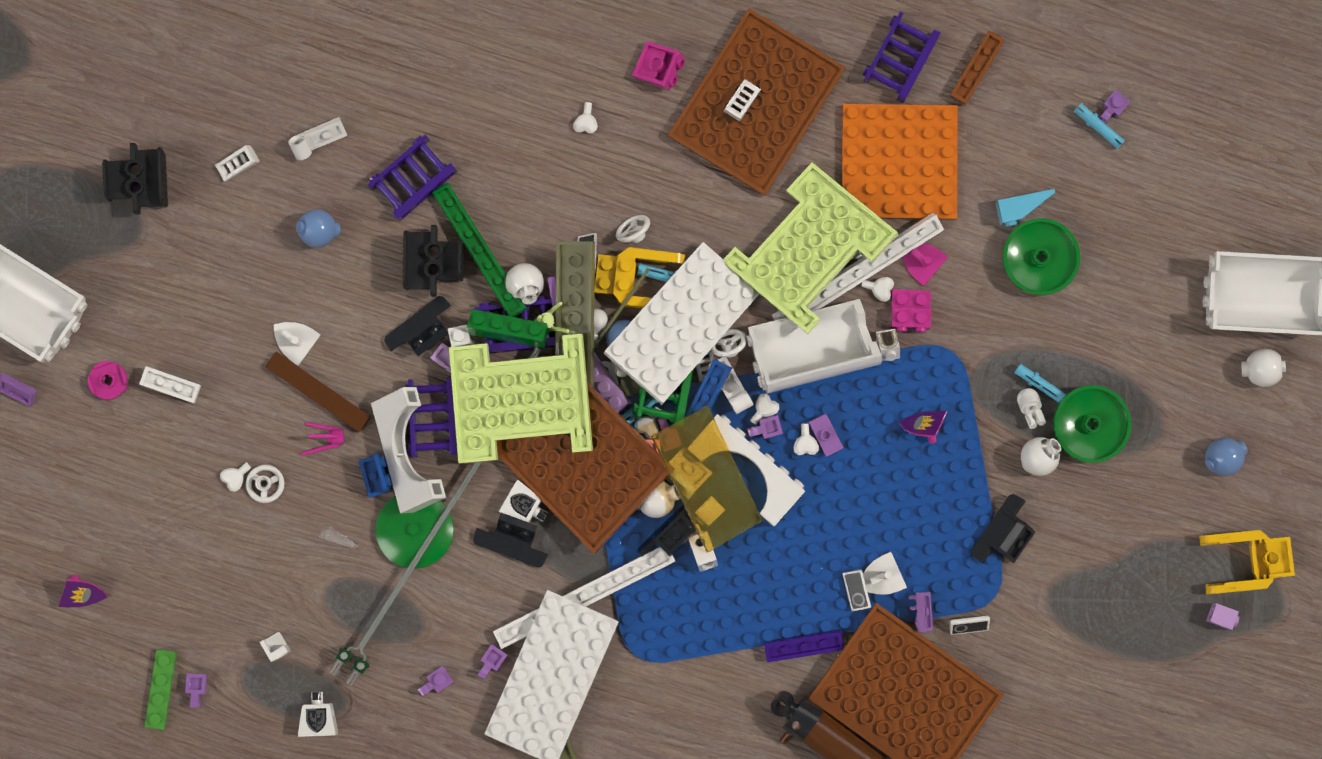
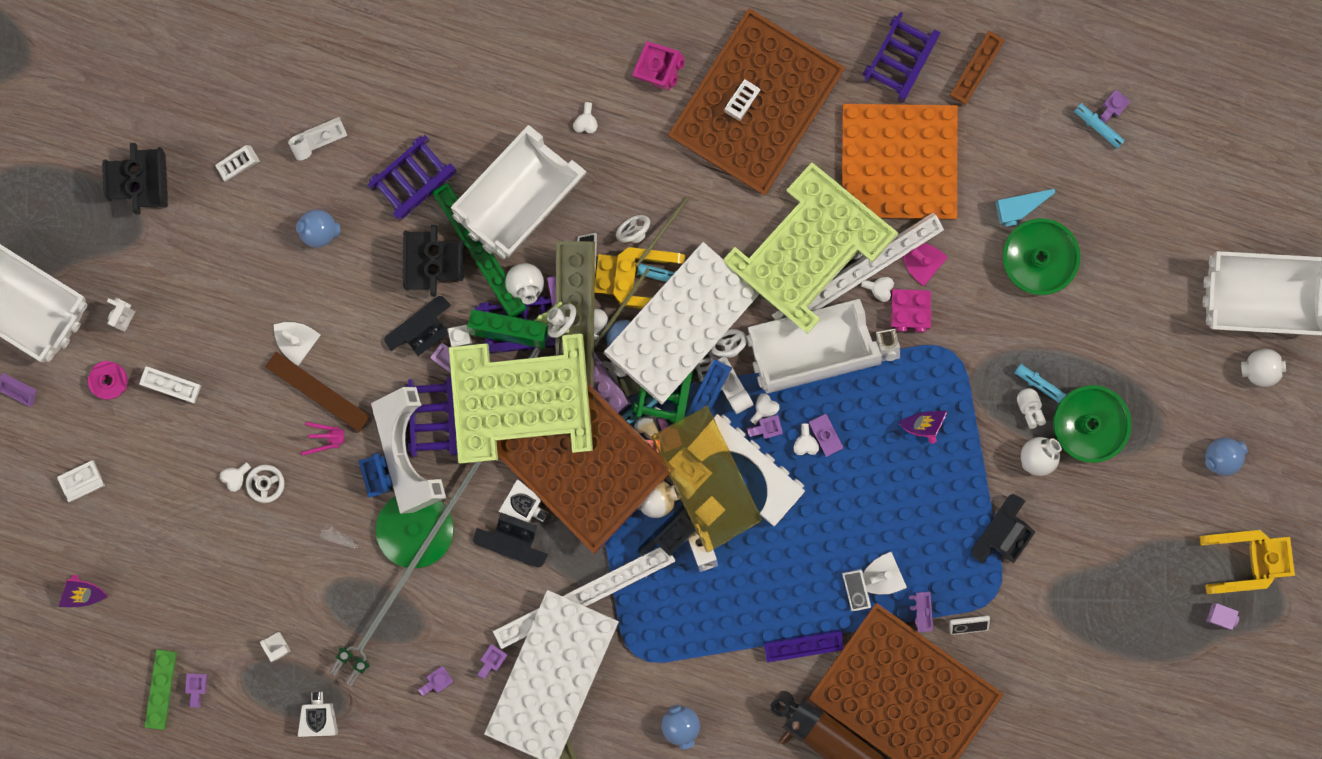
none -> white plate [57,460,105,503]
none -> white bracket [107,297,135,332]
none -> white cylinder [451,125,587,259]
none -> white piece [547,304,576,338]
none -> olive piece [635,197,689,267]
none -> medium blue brick [661,705,700,750]

